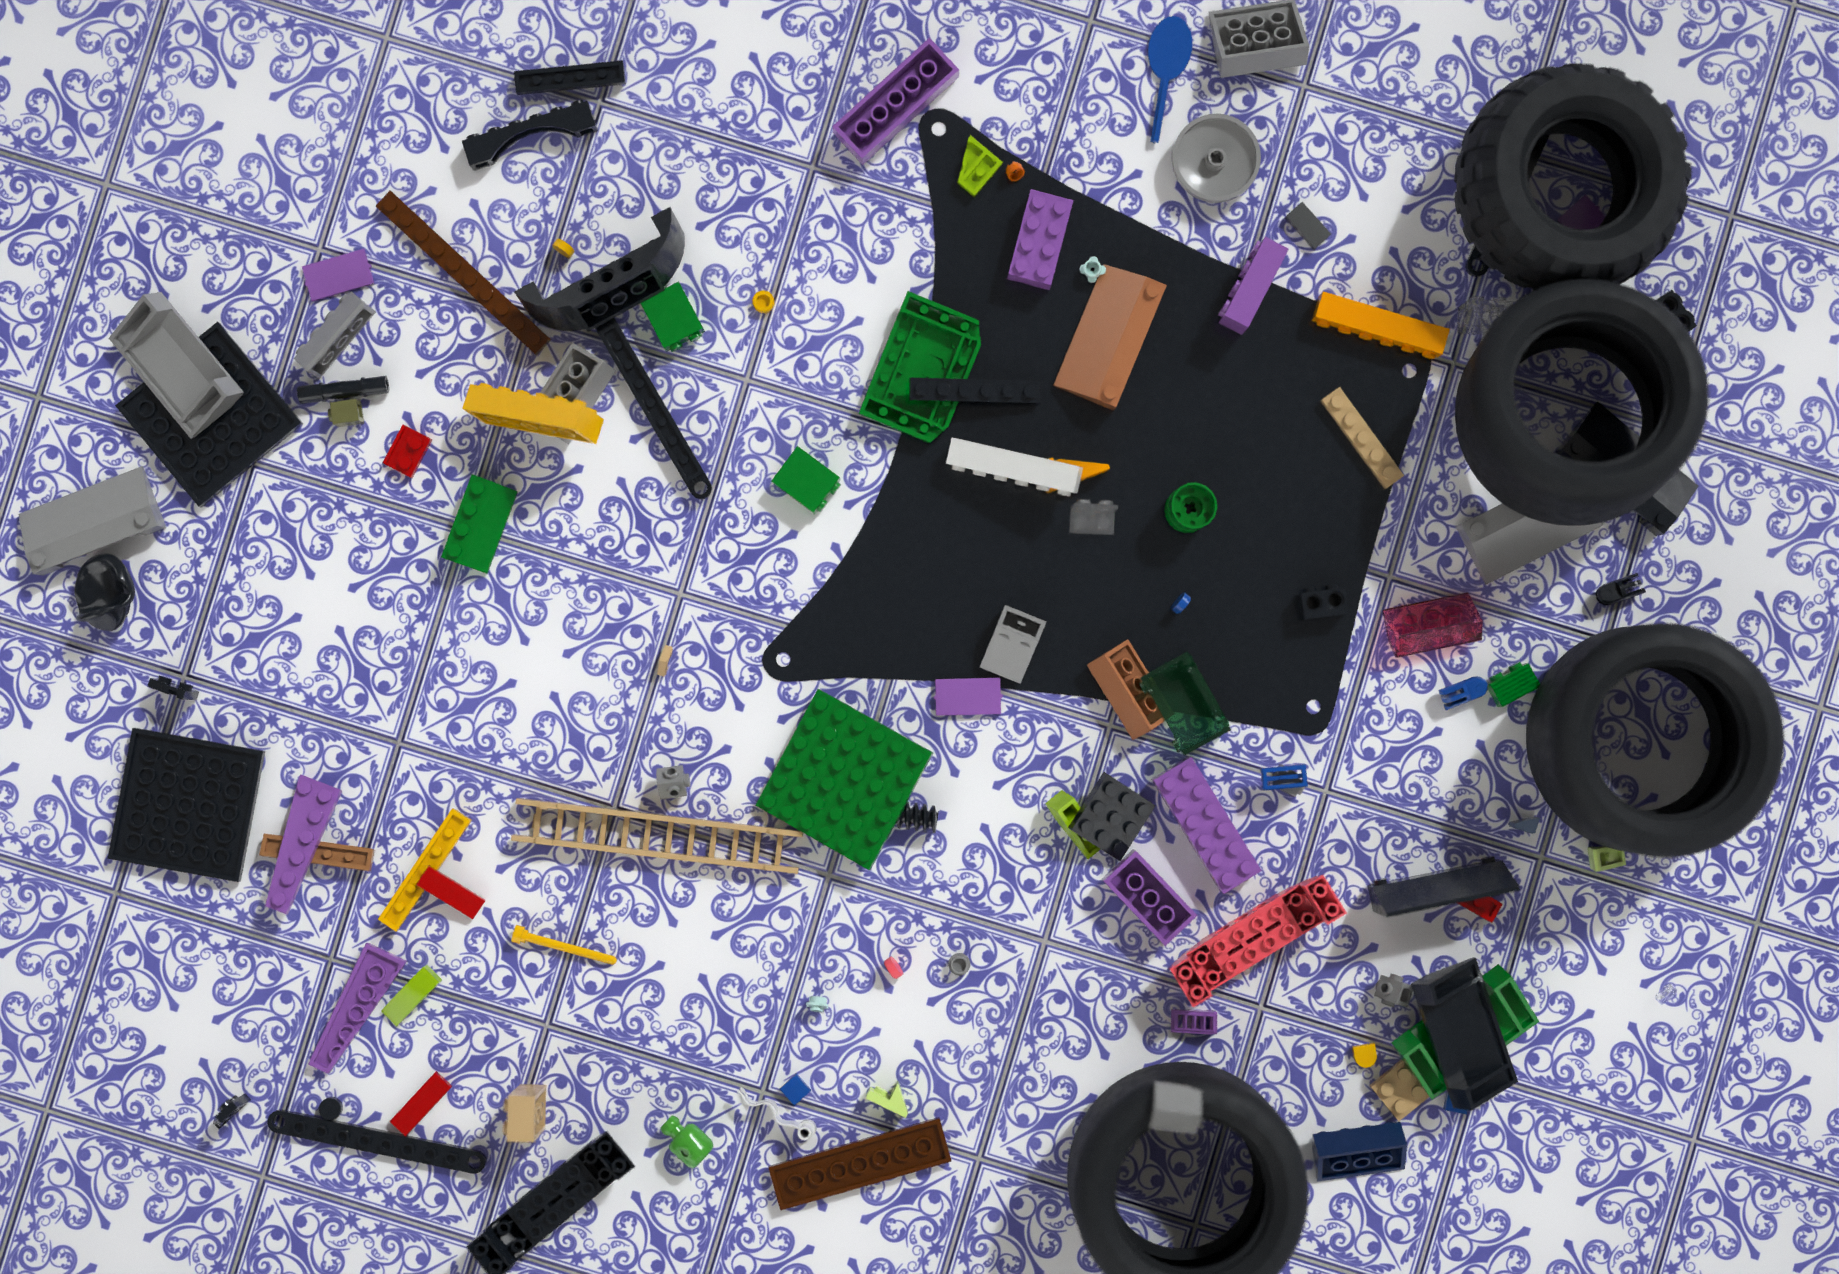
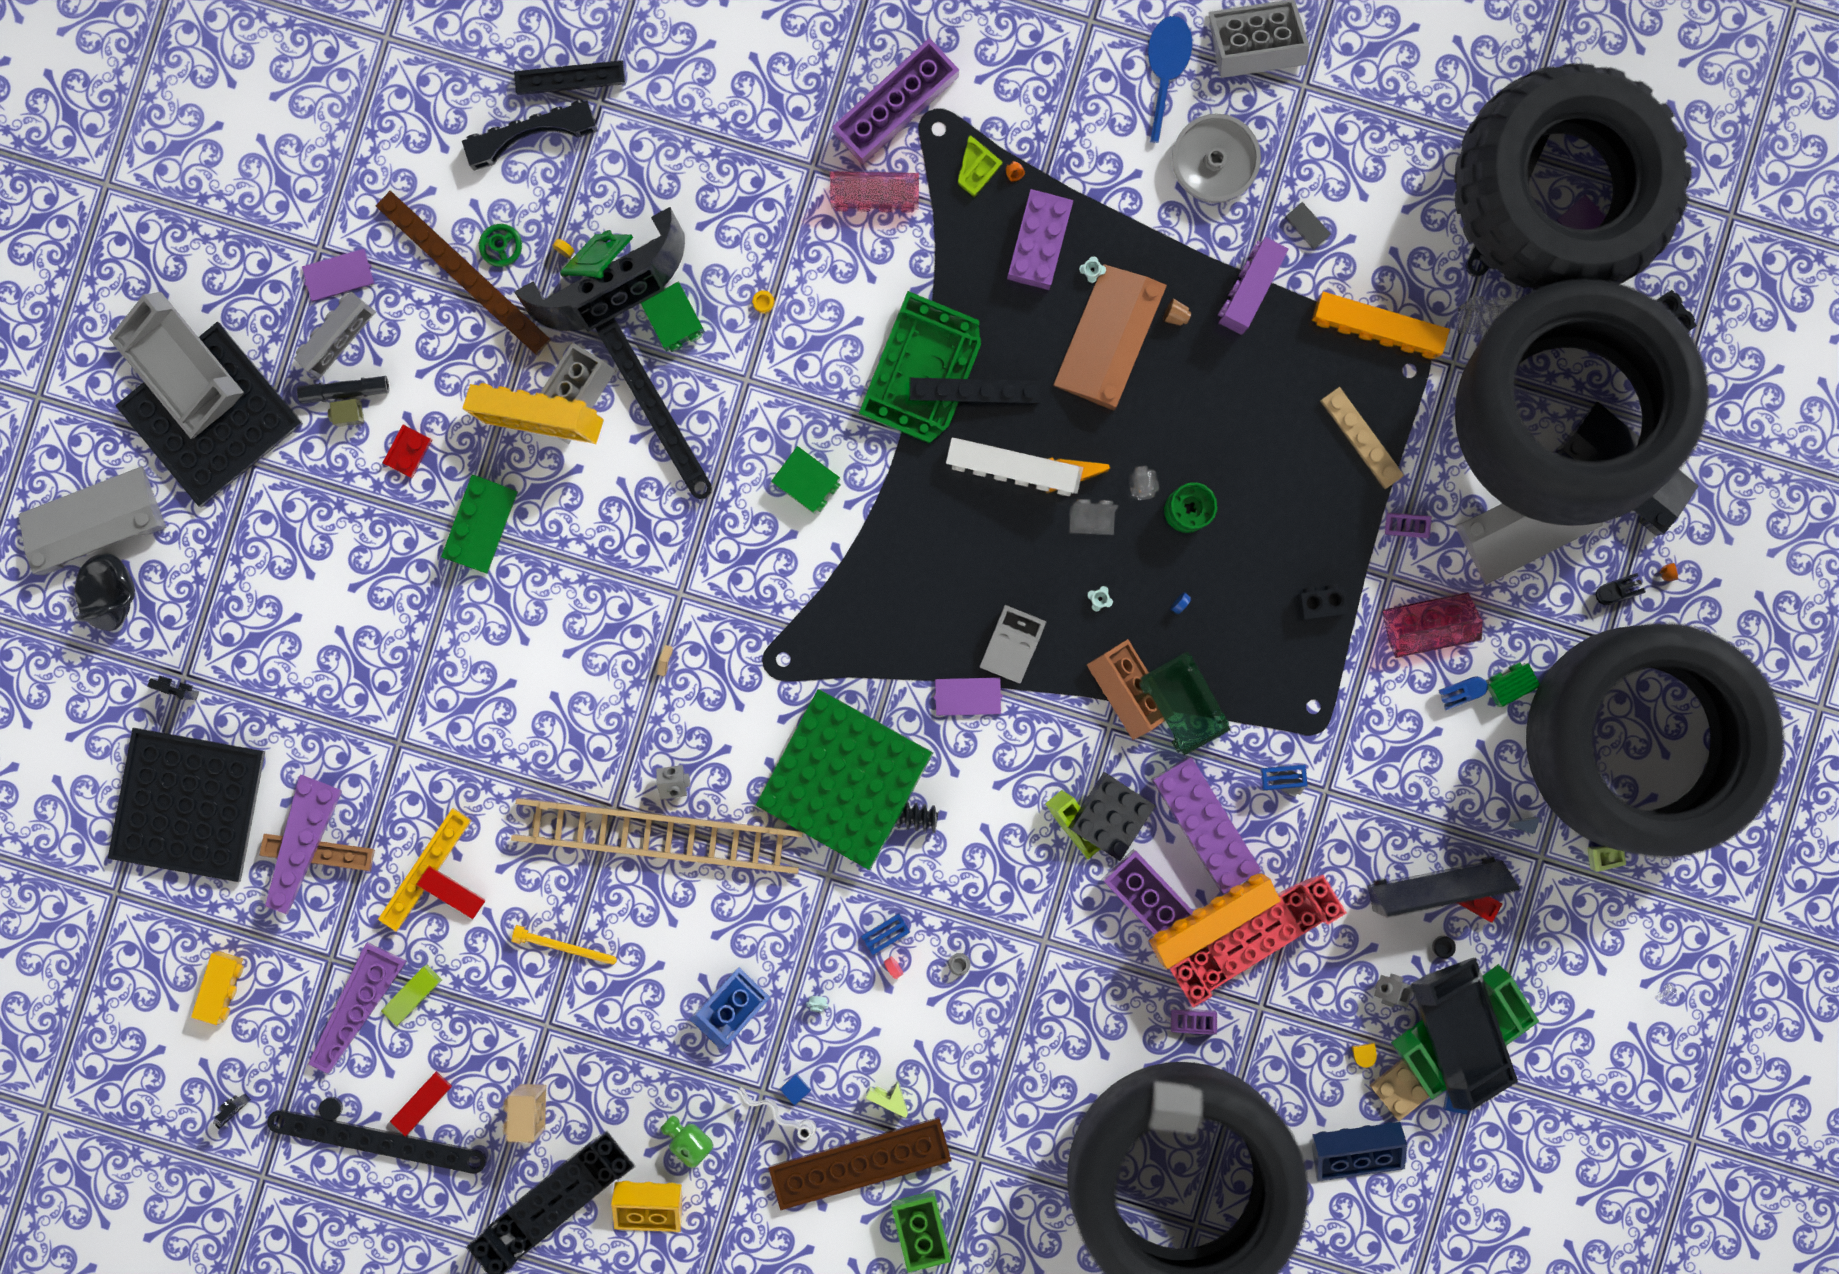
none -> yellow brick [191,951,244,1025]
none -> green piece [479,224,522,267]
none -> green container [560,230,633,278]
none -> yellow slope [611,1181,683,1232]
none -> blue slope [689,967,771,1050]
none -> clear pink slope [830,172,919,213]
none -> blue tile [861,913,910,955]
none -> bright green brick [891,1190,951,1273]
none -> light aqua plate [1087,586,1113,611]
none -> clear head [1129,466,1159,500]
none -> light orange brick [1148,873,1281,969]
none -> medium nougat hat [1163,298,1191,326]
none -> medium lavender slope [1385,513,1432,539]
none -> black tile [1432,936,1456,959]
none -> orange hinge [1660,563,1678,581]

